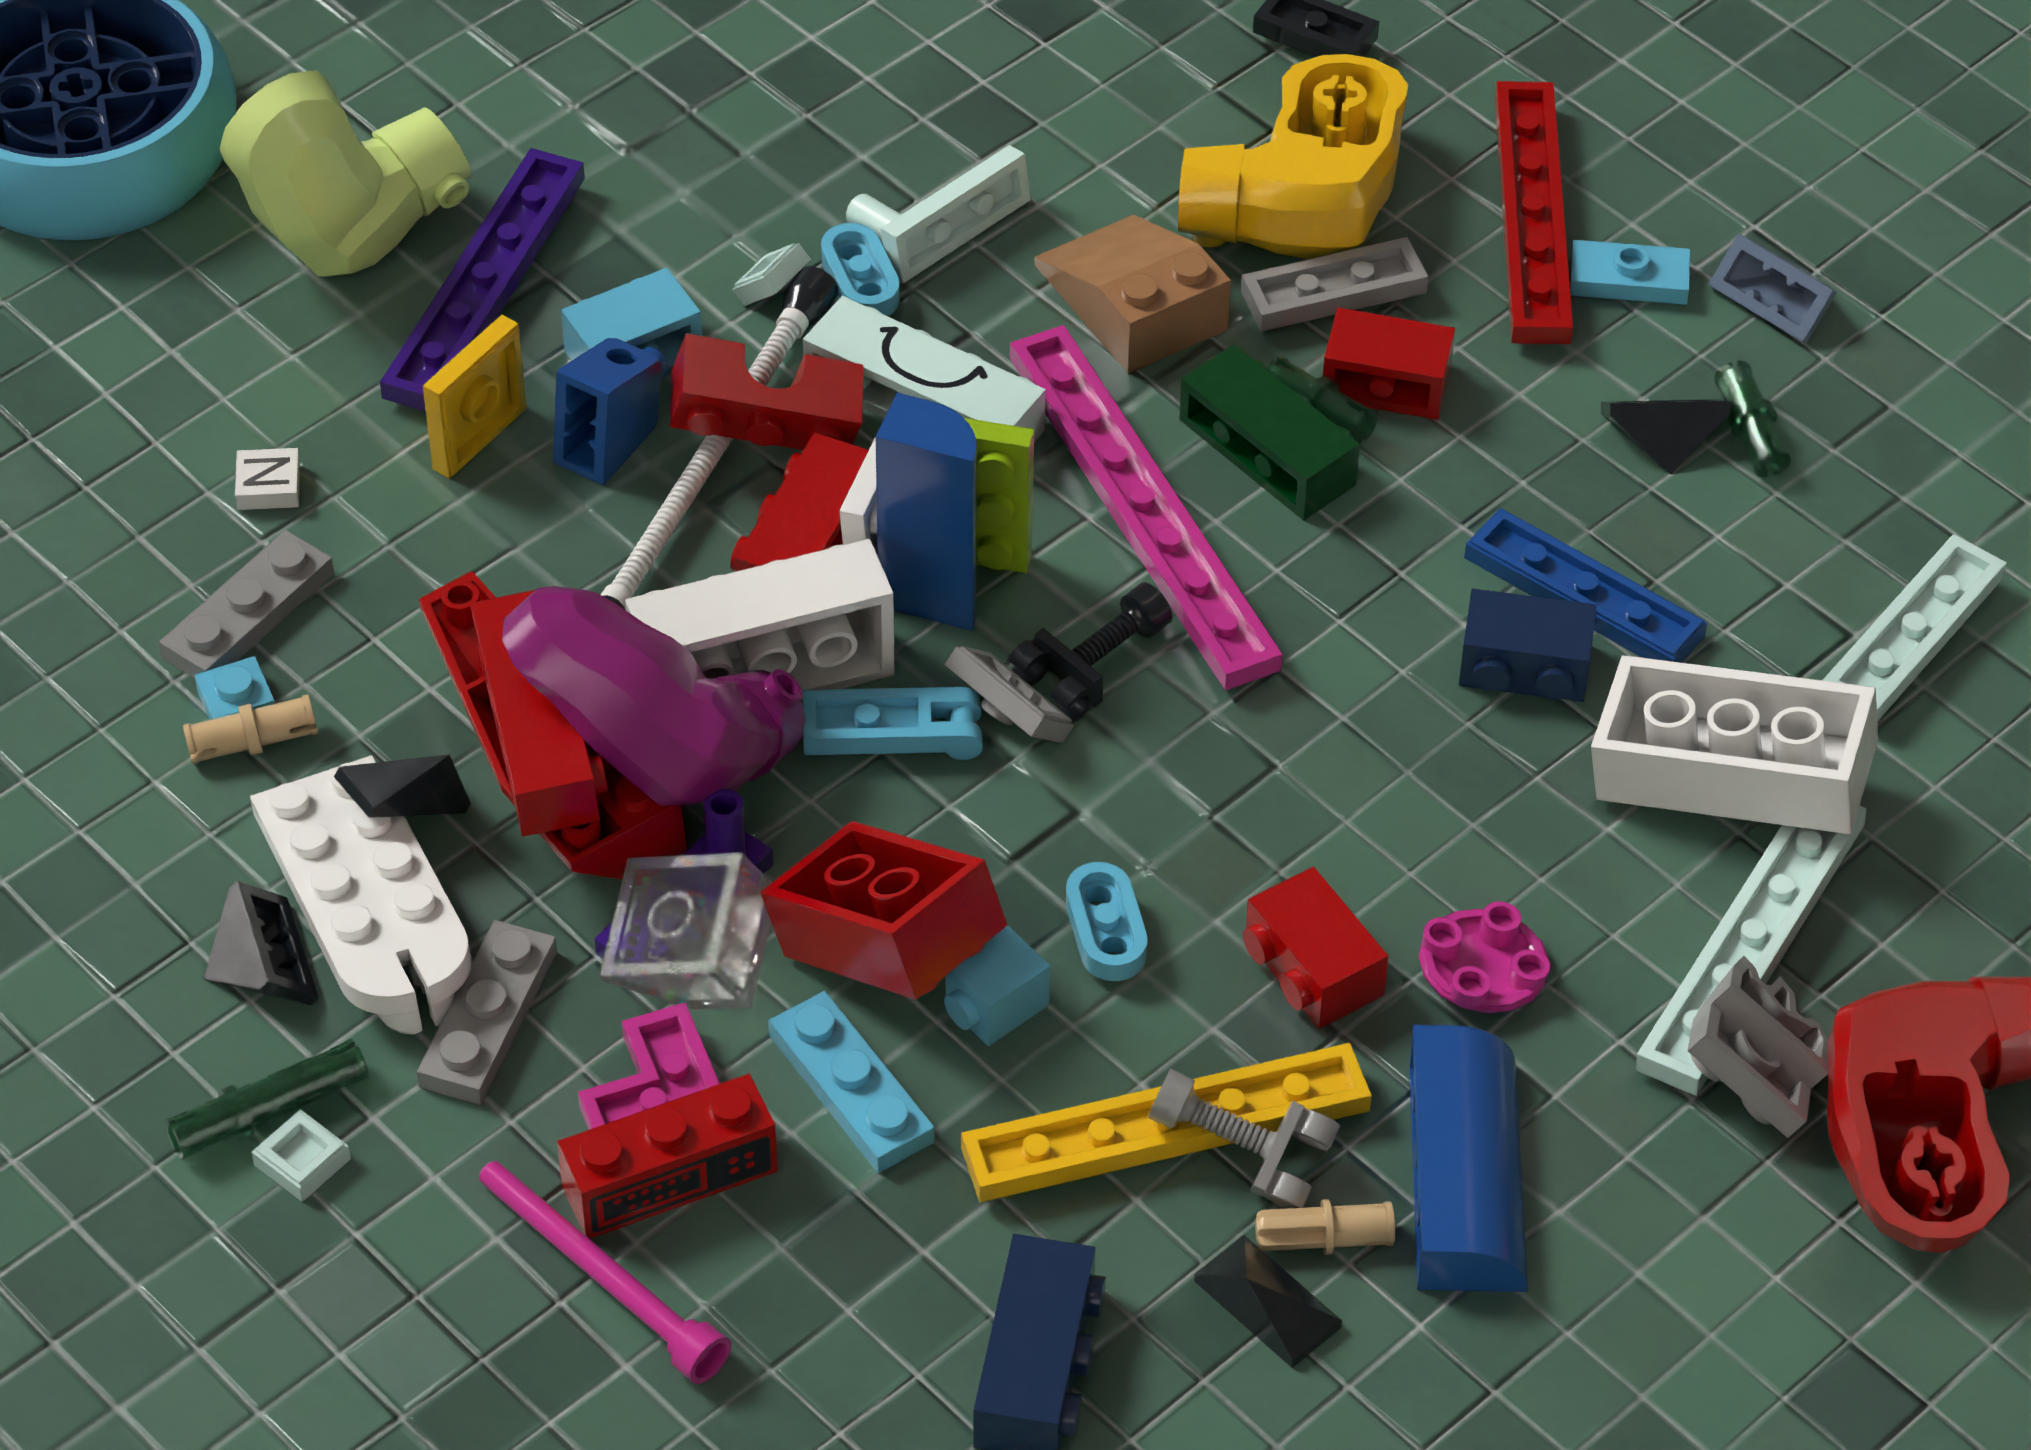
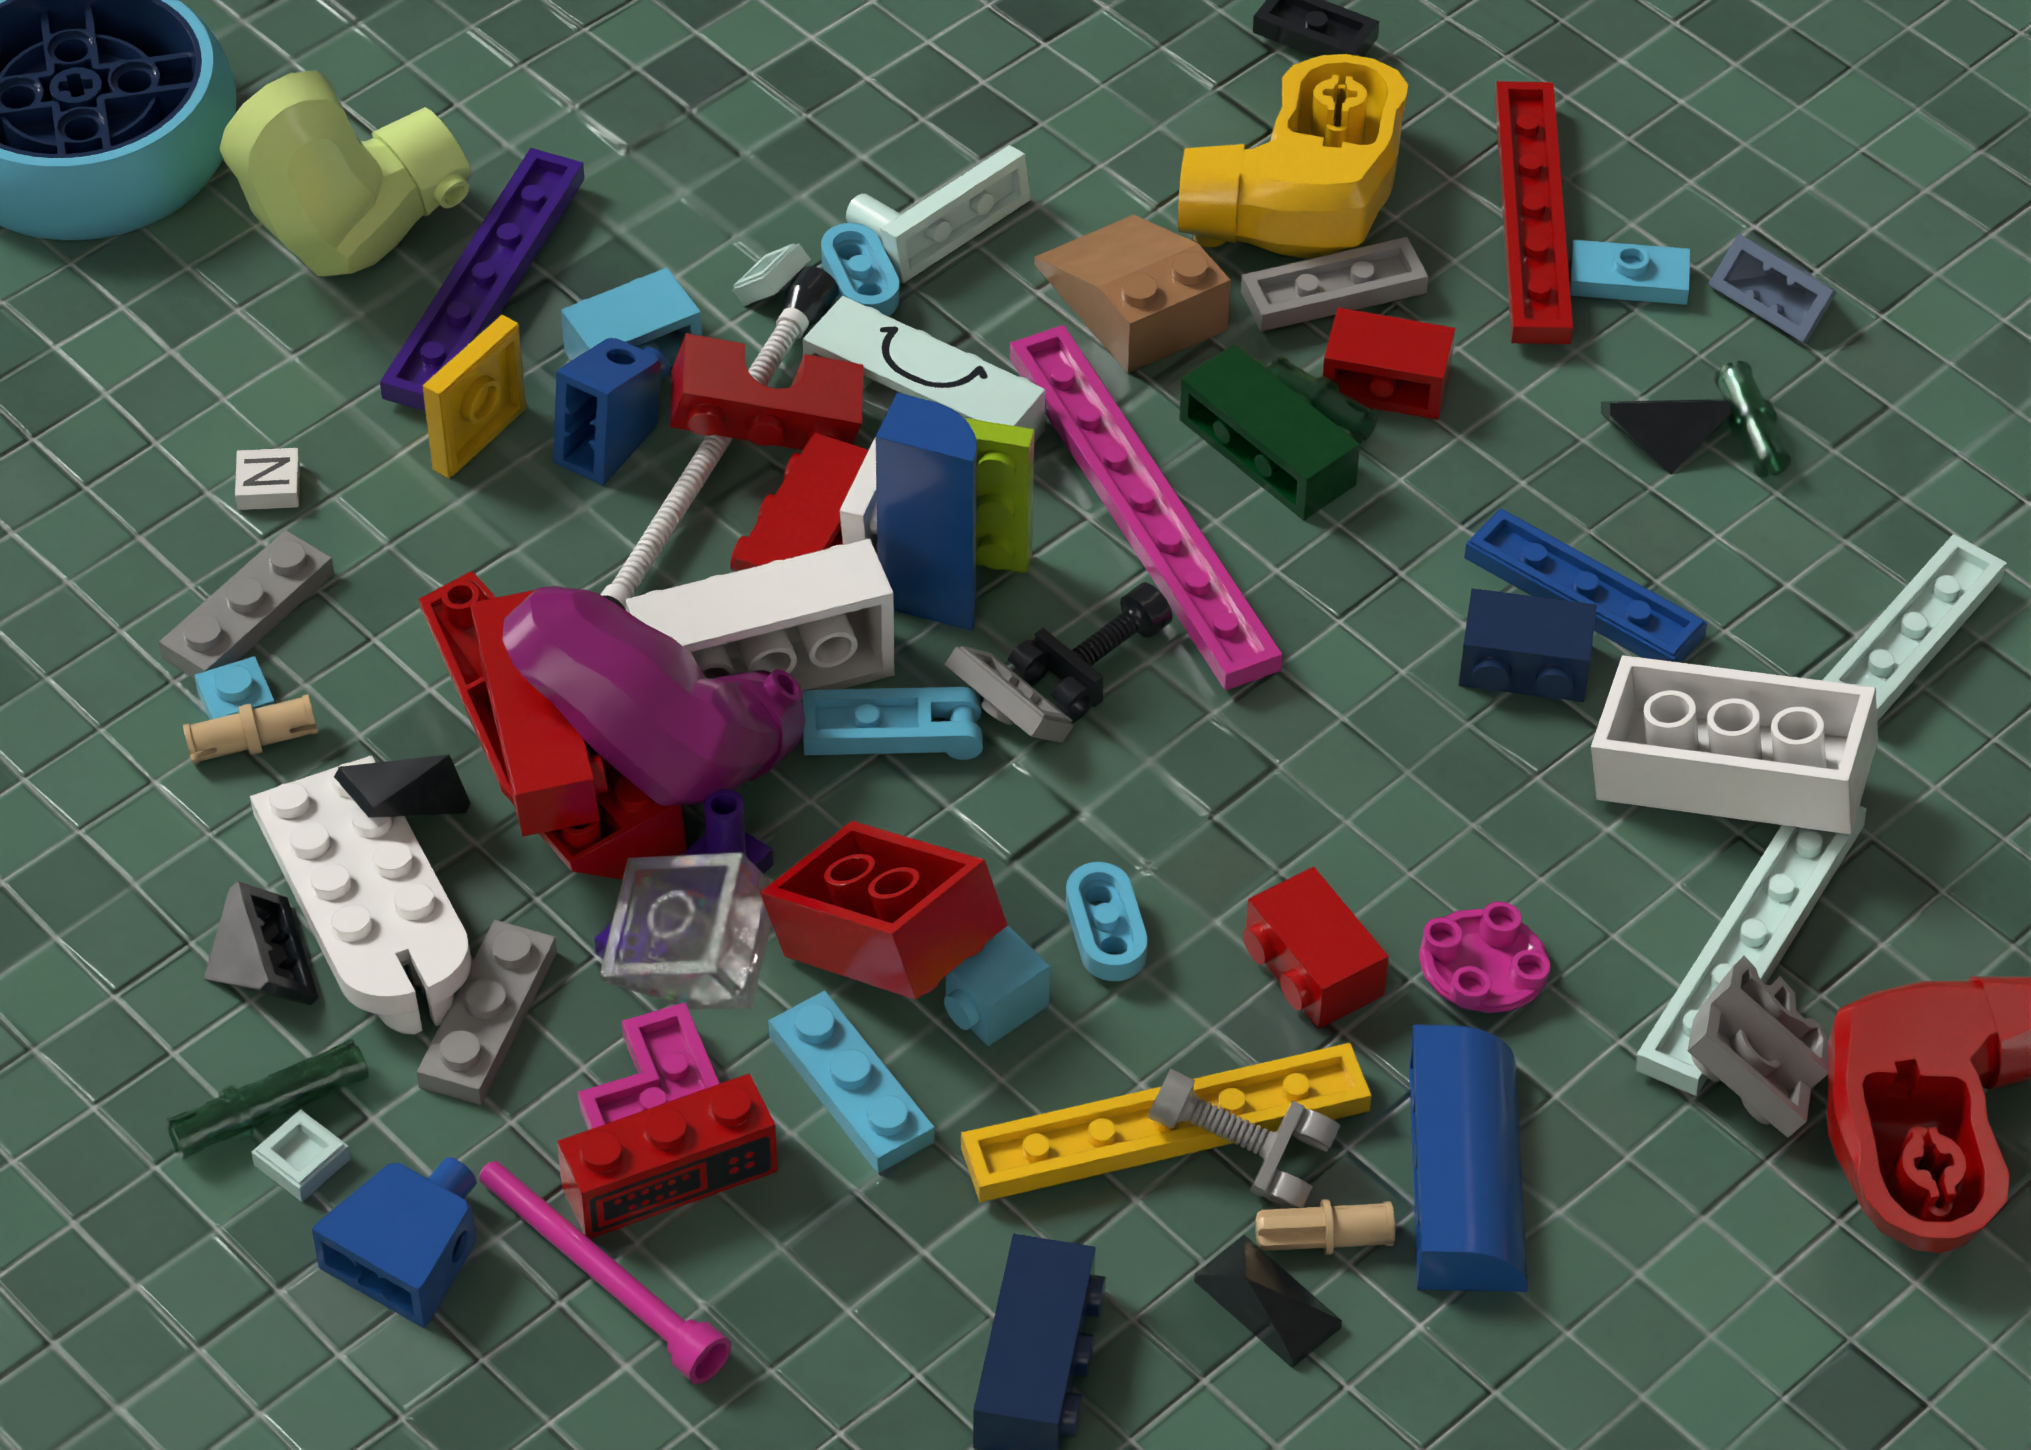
none -> blue torso [312,1157,477,1328]

